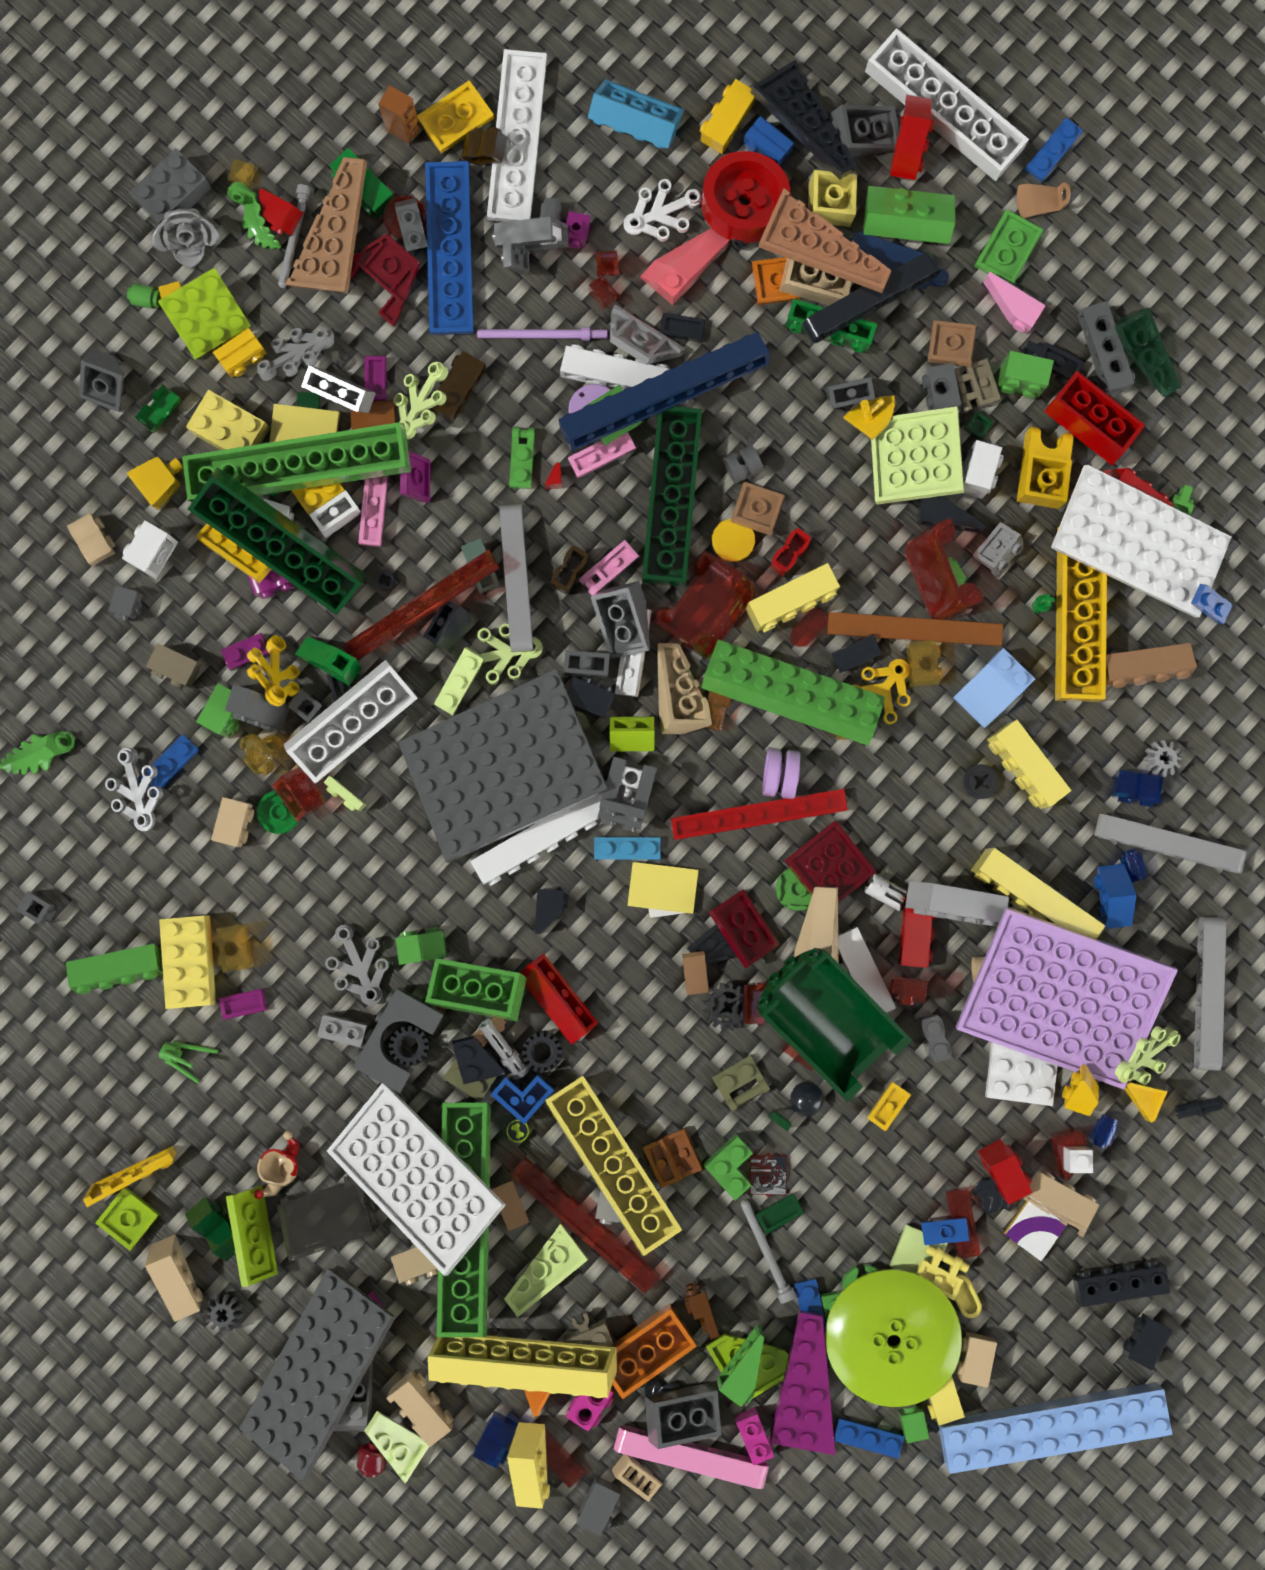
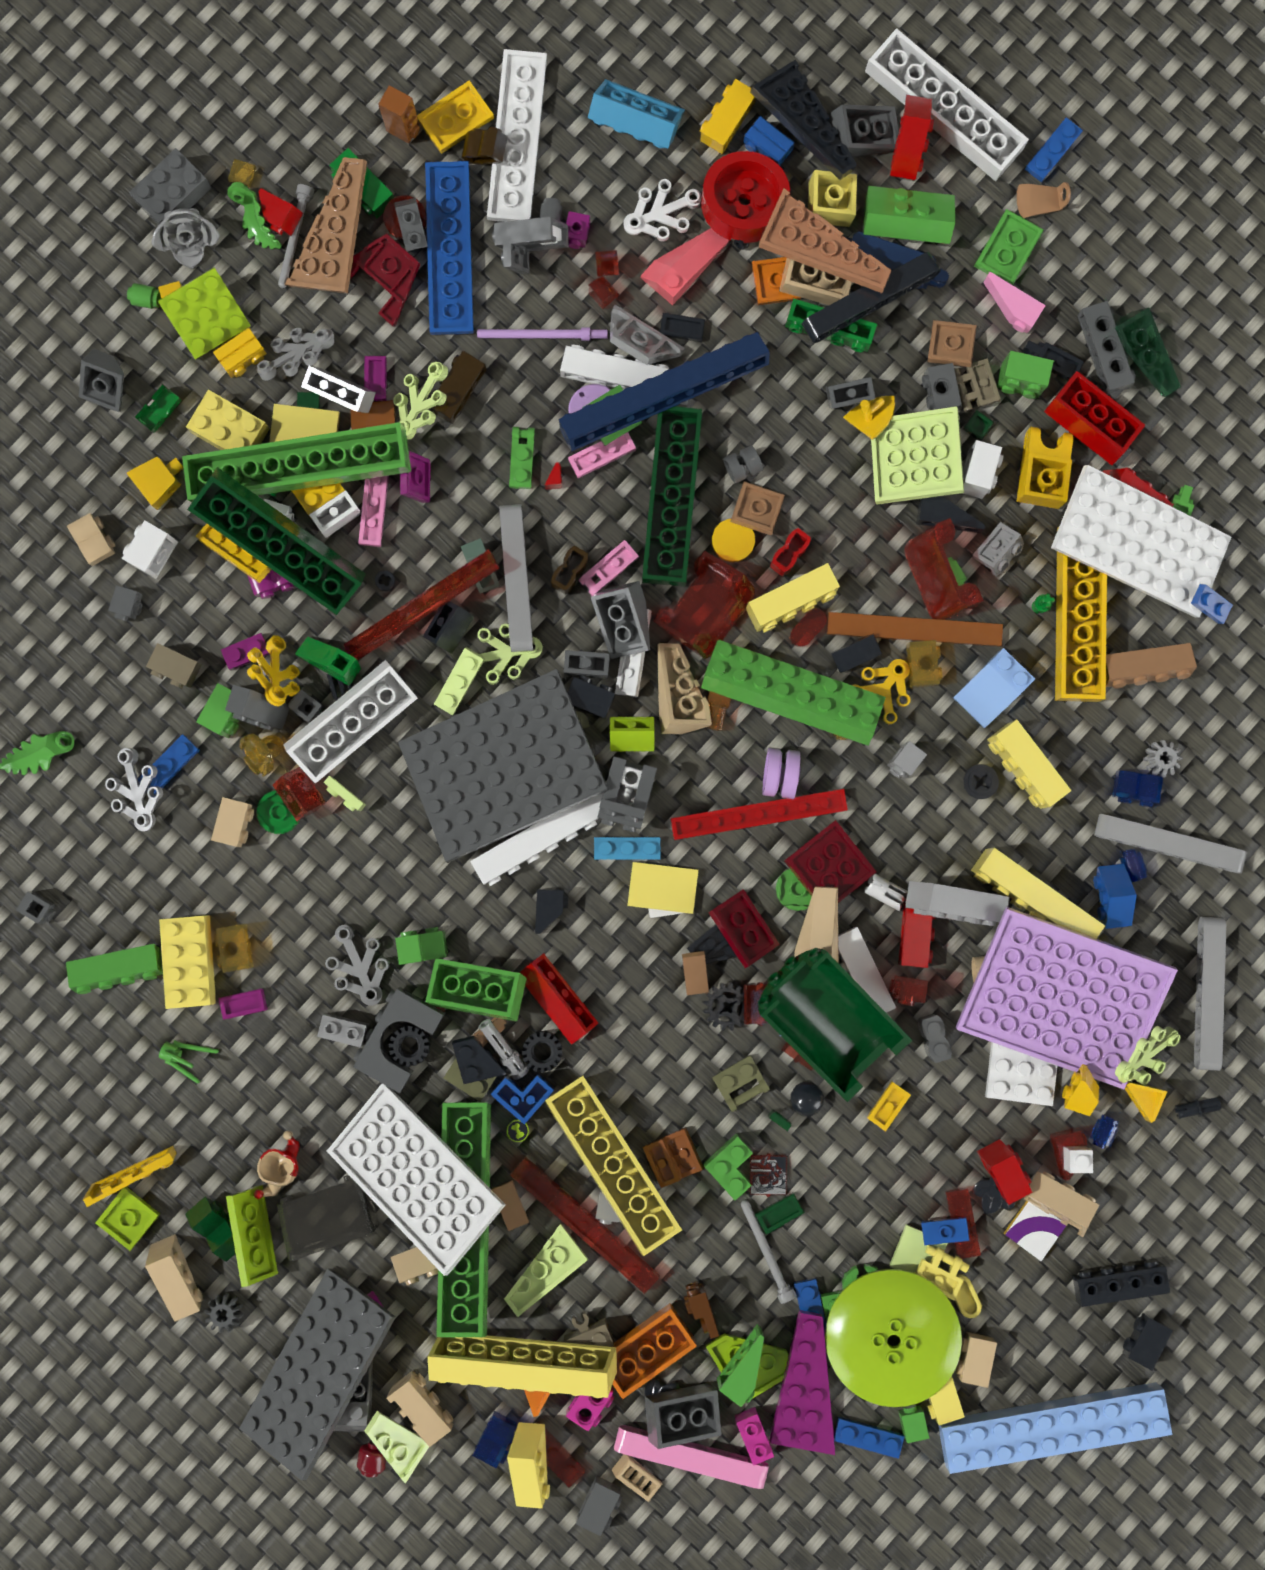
none -> light grey brick [887,741,927,779]

